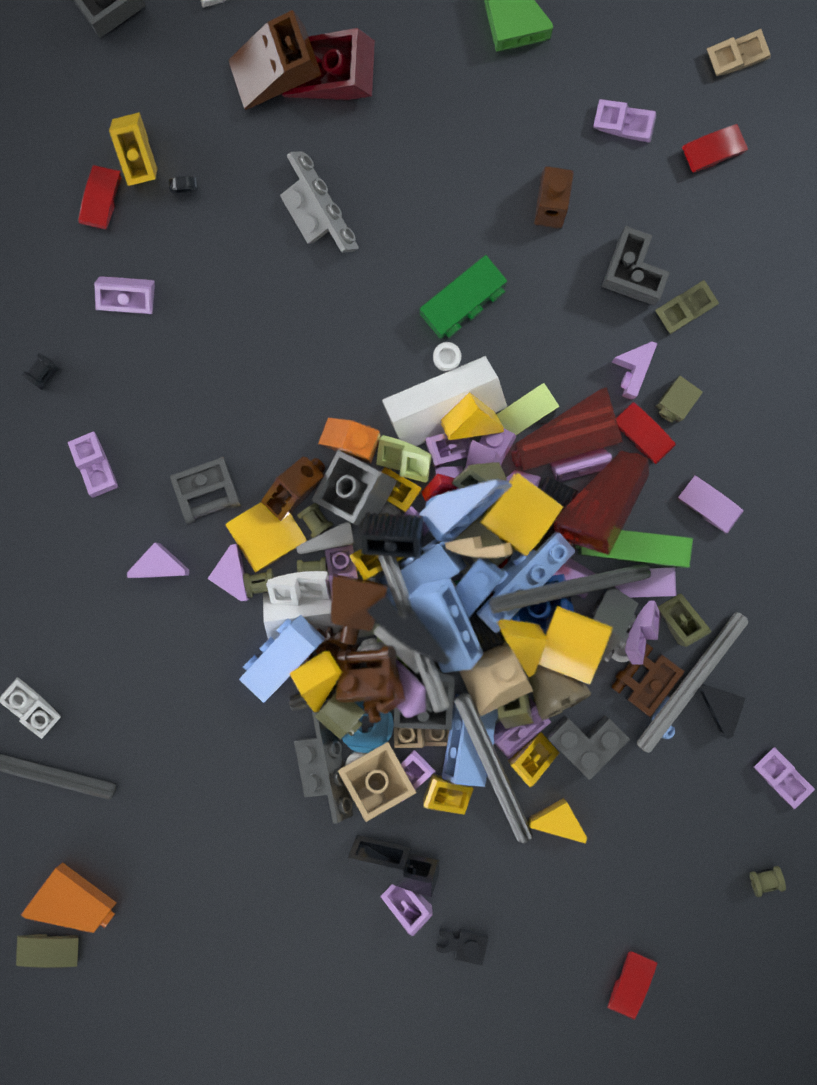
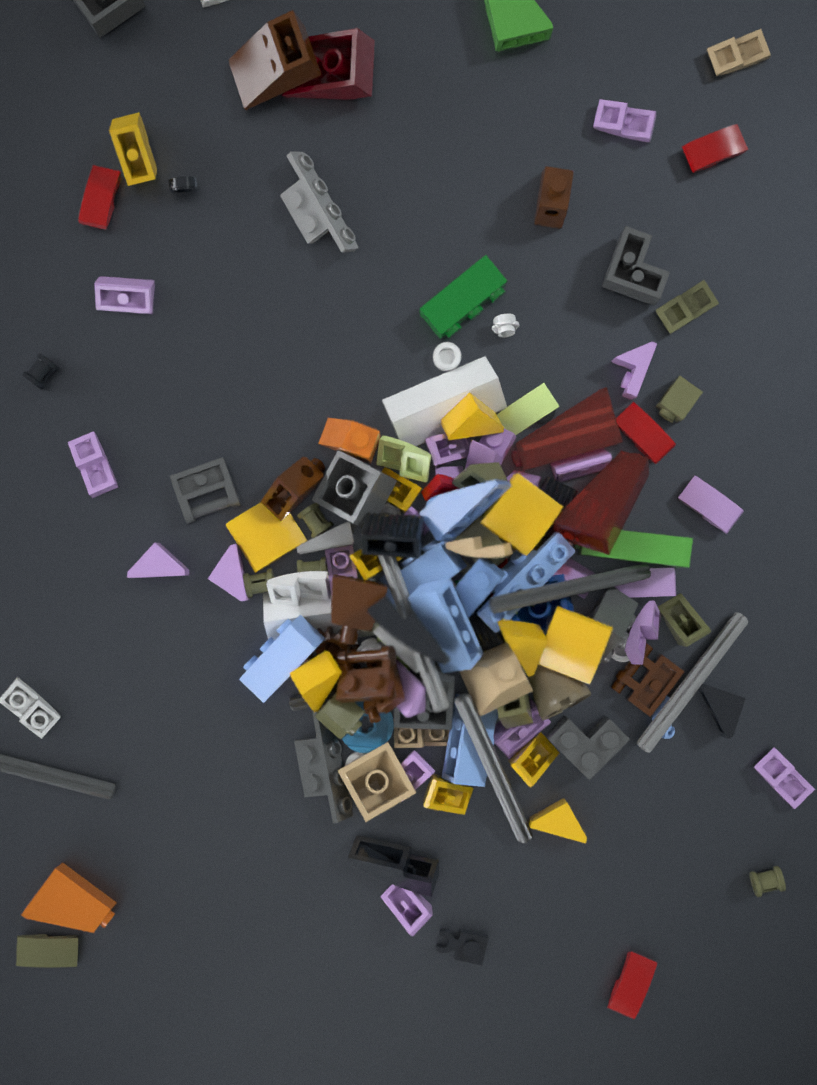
none -> white plate [492,314,520,337]

